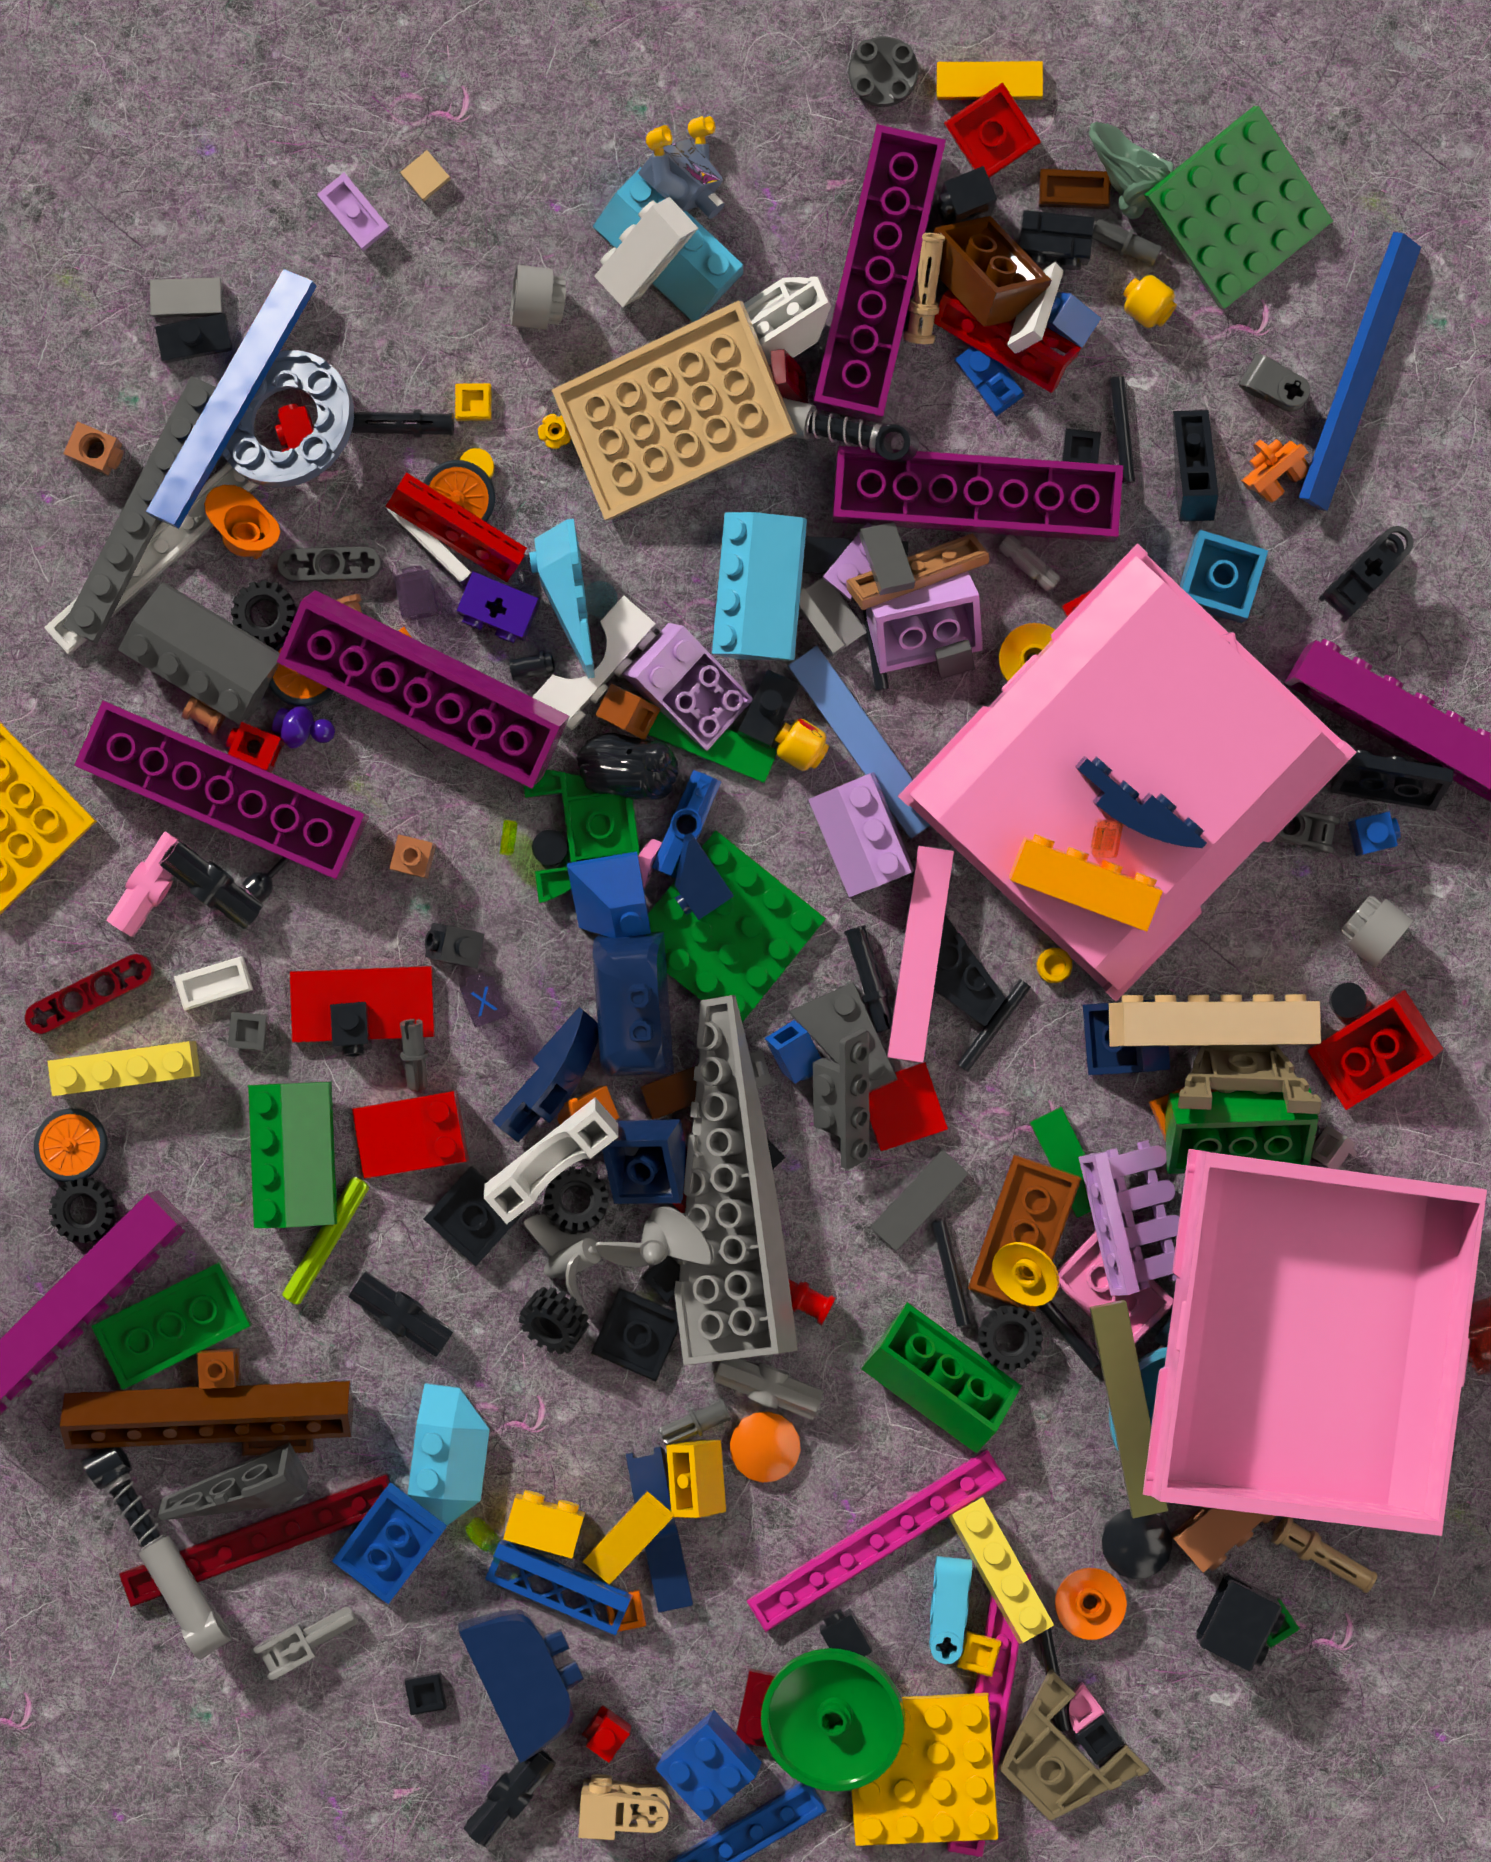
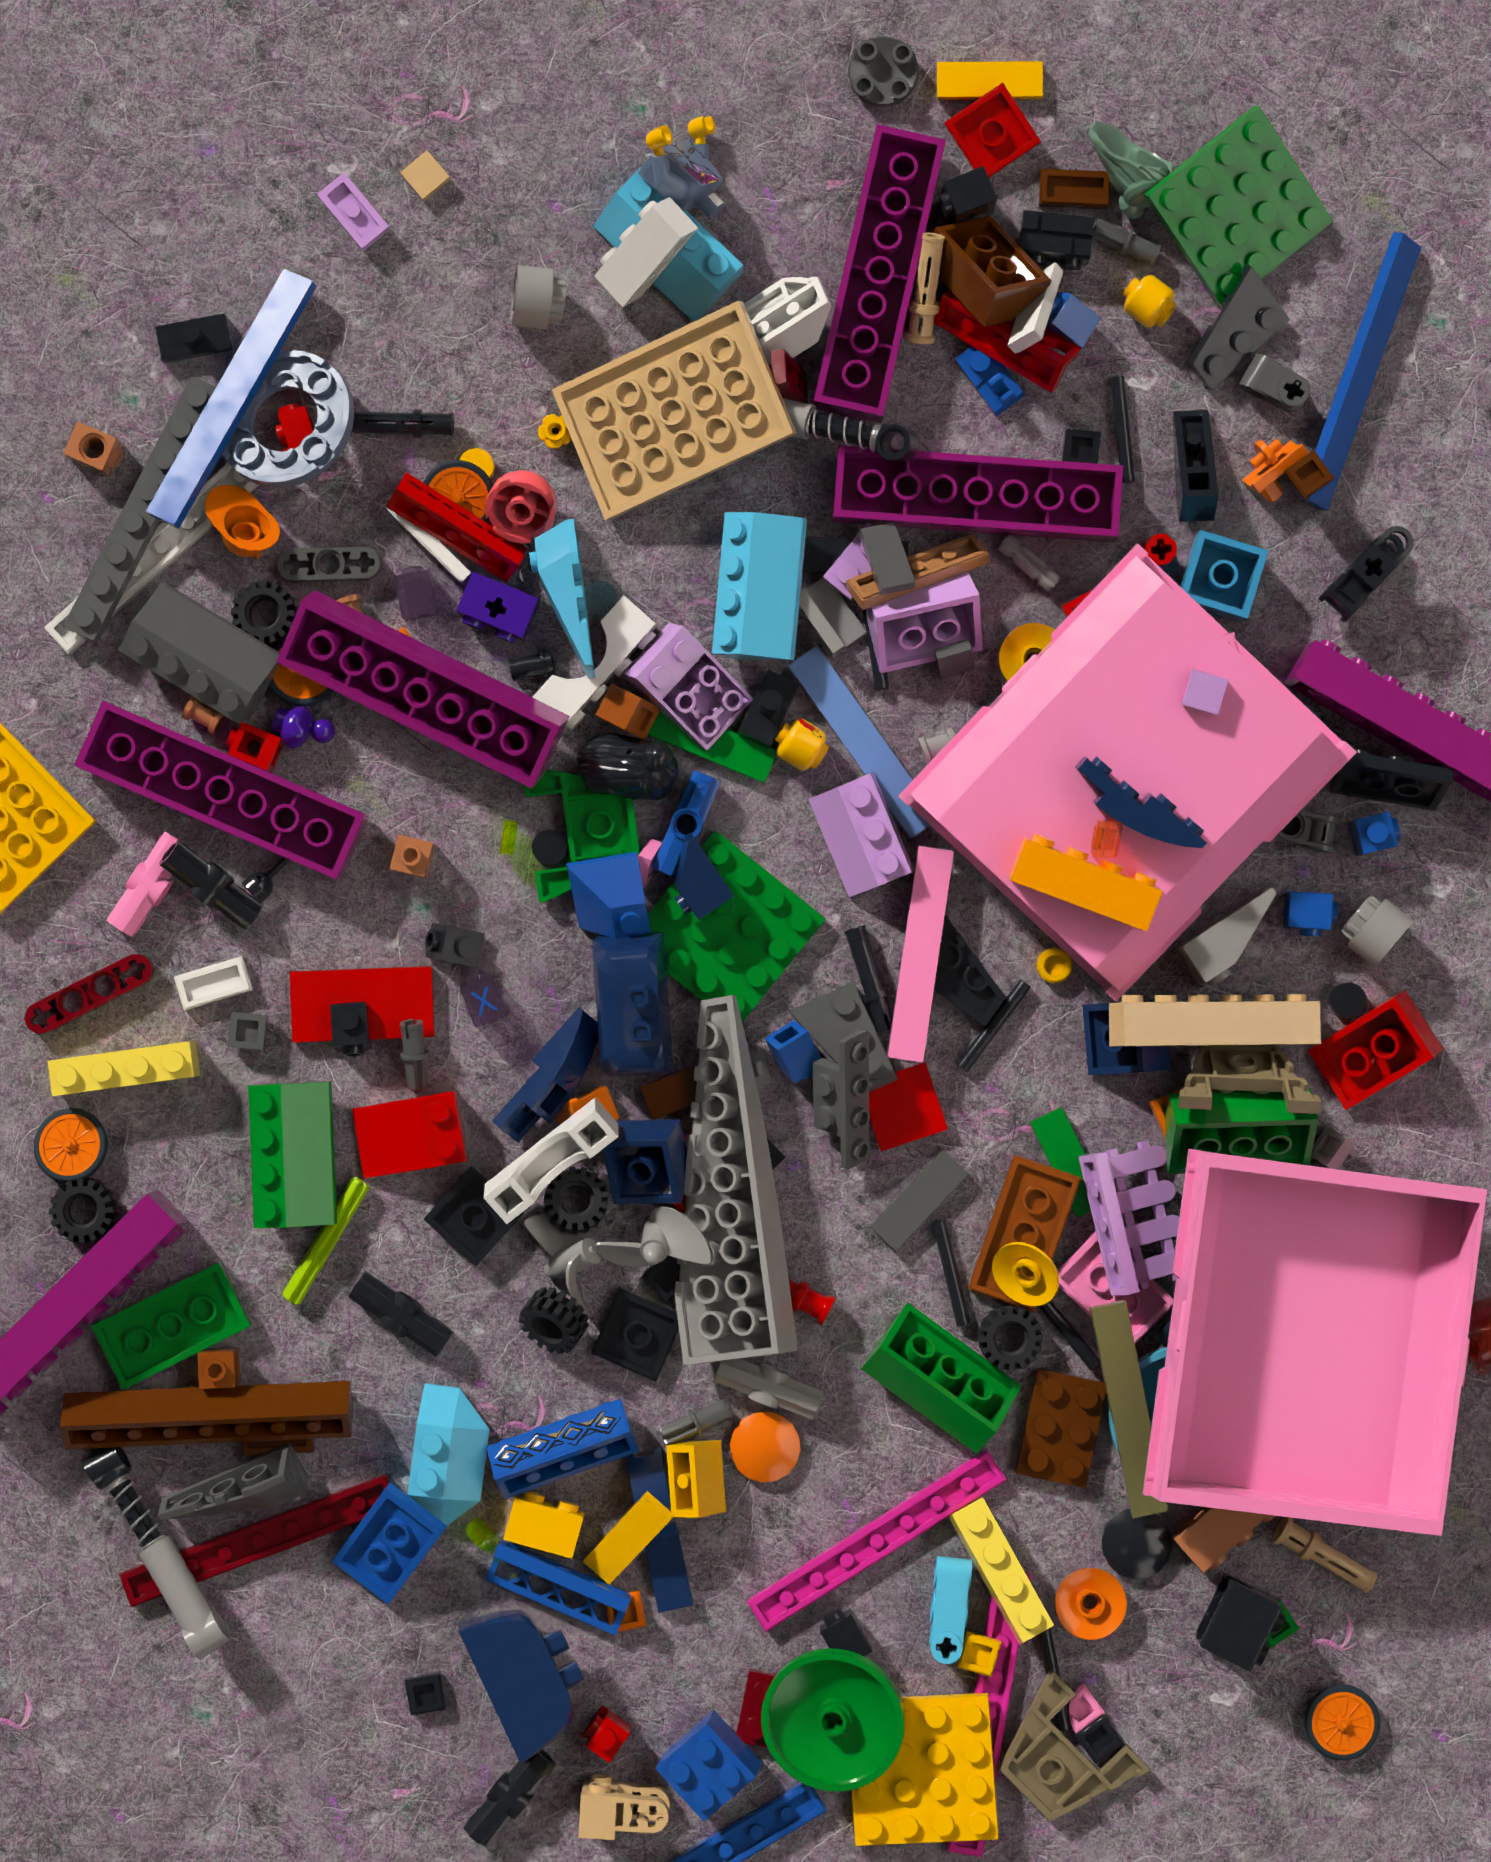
light grey tile [150,277,223,317] -> none
light grey connector [253,1606,357,1681] -> none
yellow tile [455,383,492,421] -> none
none -> coral cylinder [485,470,557,544]
none -> blue brick [486,1398,639,1500]
none -> light grey bush [917,727,955,766]
none -> reddish brown plate [1015,1368,1106,1488]
none -> red bush [1141,533,1177,567]
none -> light grey slope [1174,887,1277,985]
none -> lavender tile [1182,669,1228,715]
none -> black wing [1187,265,1290,390]
none -> reddish brown tile [1283,450,1335,501]
none -> blue brick [1283,891,1338,937]
none -> orange wheel [1305,1685,1380,1761]

